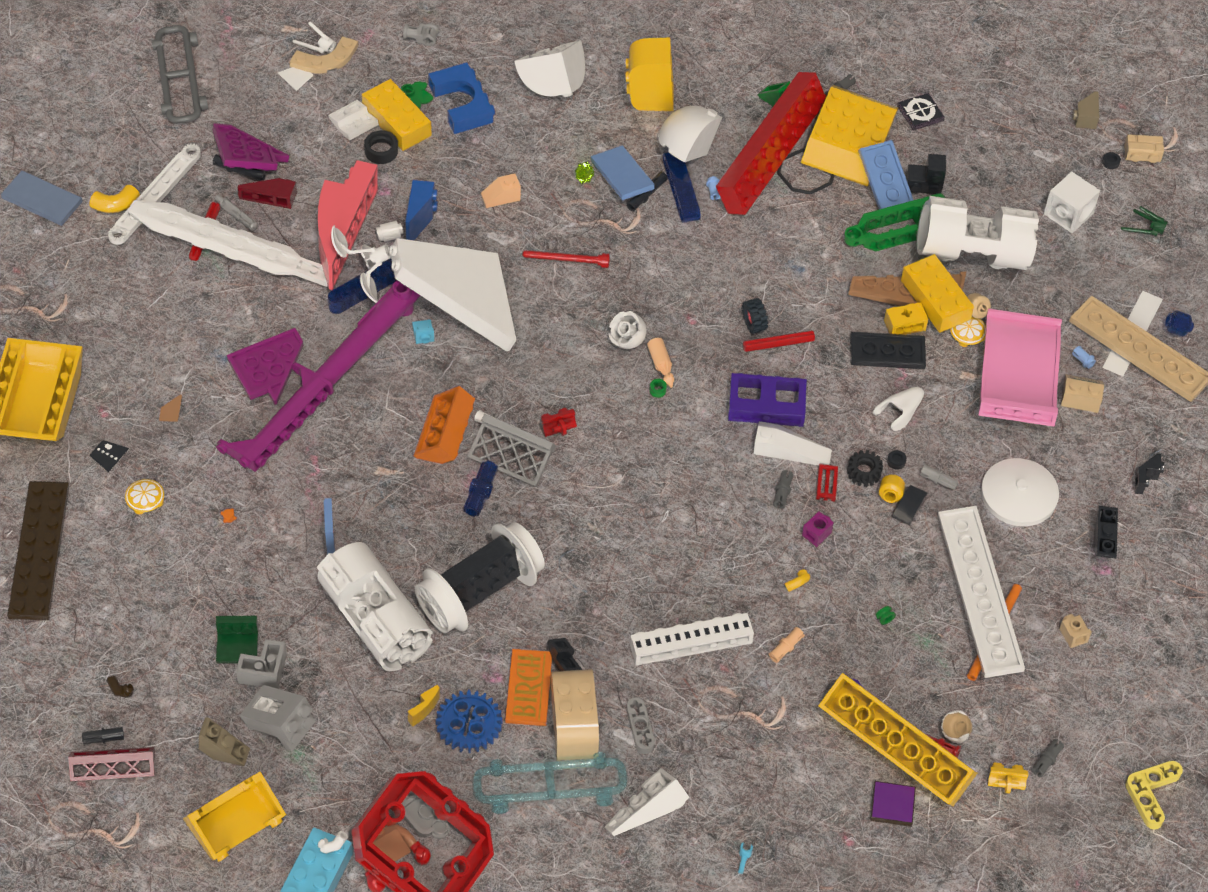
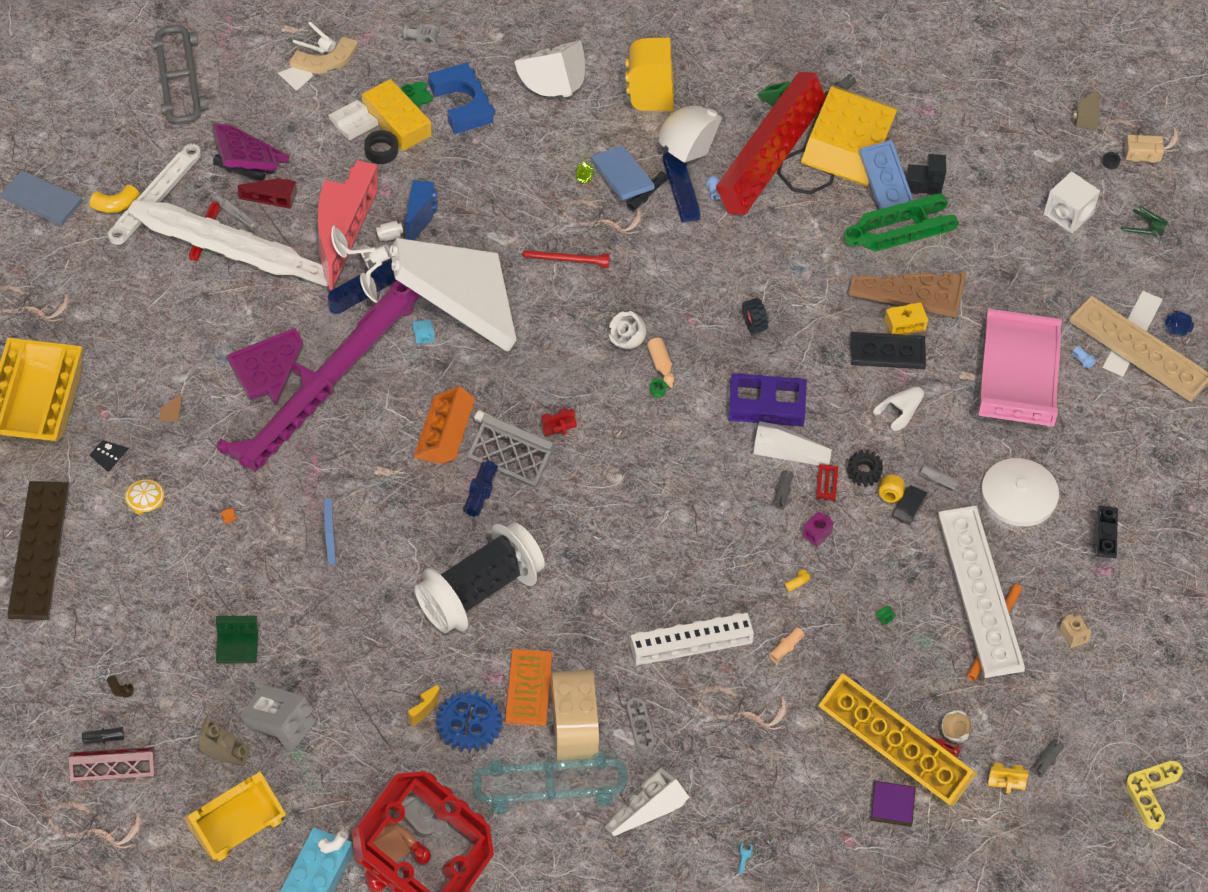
light grey brick [236,639,287,689] -> none
white cylinder [317,542,433,671] -> none
light nougat slope [481,174,521,208] -> none
black slope [547,638,582,671] -> none
red axle [743,330,815,352] -> none
black tile [887,450,907,470] -> none
tile [897,93,945,131] -> none
yellow brick [901,254,974,333] -> none
white cylinder [917,196,1039,270] -> none
dish [950,317,986,347] -> none
tan head [967,293,991,319] -> none
tan slope [1061,374,1104,413] -> none
black slope [1135,453,1164,495] -> none

